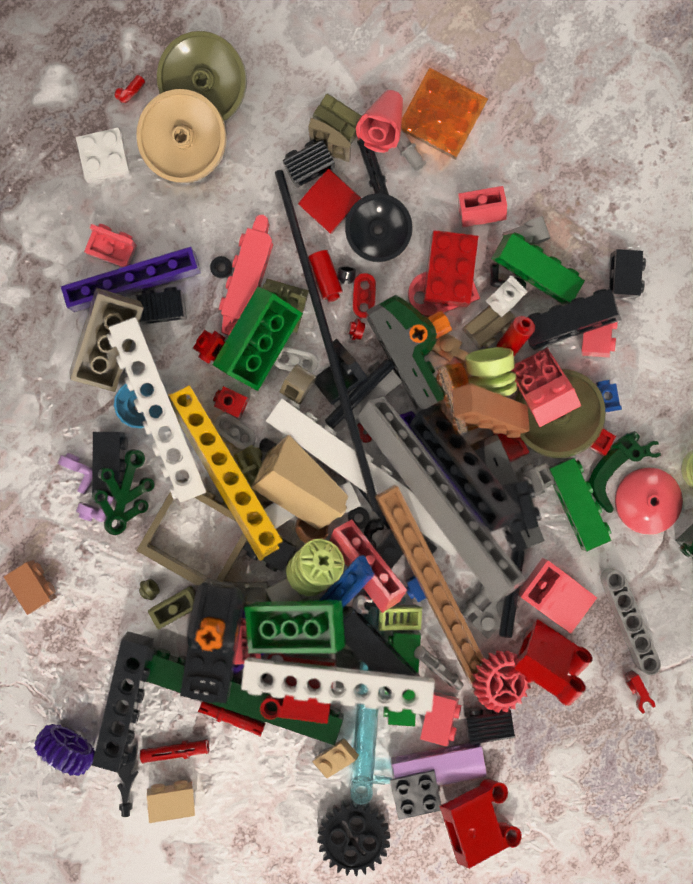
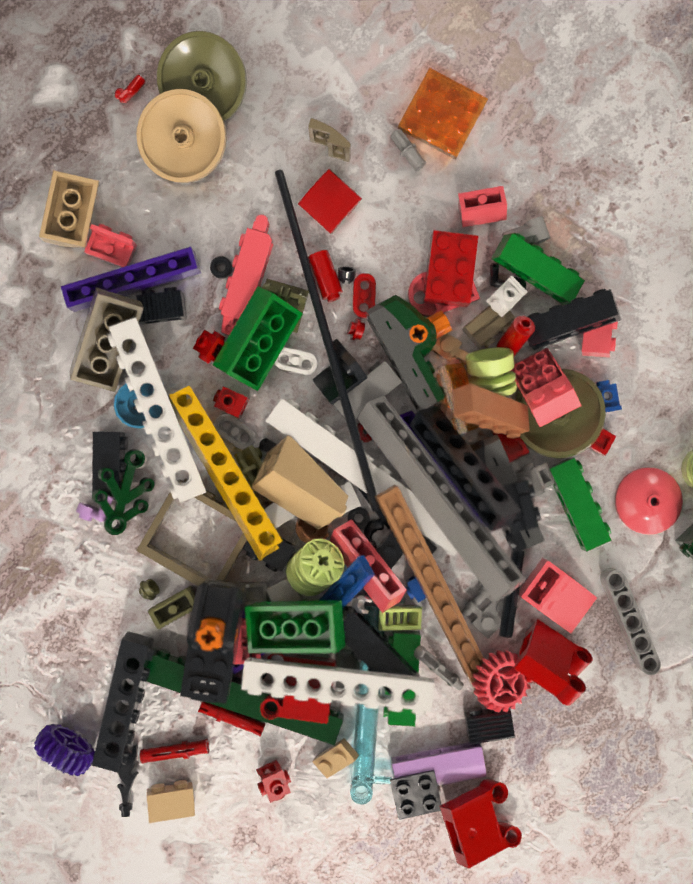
nougat brick [4,560,57,615] -> none
lavender plate [57,453,92,494] -> none
white plate [76,127,130,183] -> none
dark tan brick [279,364,317,405] -> none
black brick [283,139,335,188] -> none
olive brick [313,93,362,144] -> none
black gear [317,799,390,877] -> none
black axle [325,359,395,429] -> none
black dish [345,193,413,262] -> none
coral cone [356,90,403,153] -> none
black pin [357,139,389,195] -> none
coral brick [420,692,462,747] -> none
dark green piece [589,431,661,513] -> none
black brick [608,249,646,299] -> none
red plate [624,670,656,714] -> none
none -> tan slope [39,170,99,248]
none -> brick [256,760,291,803]

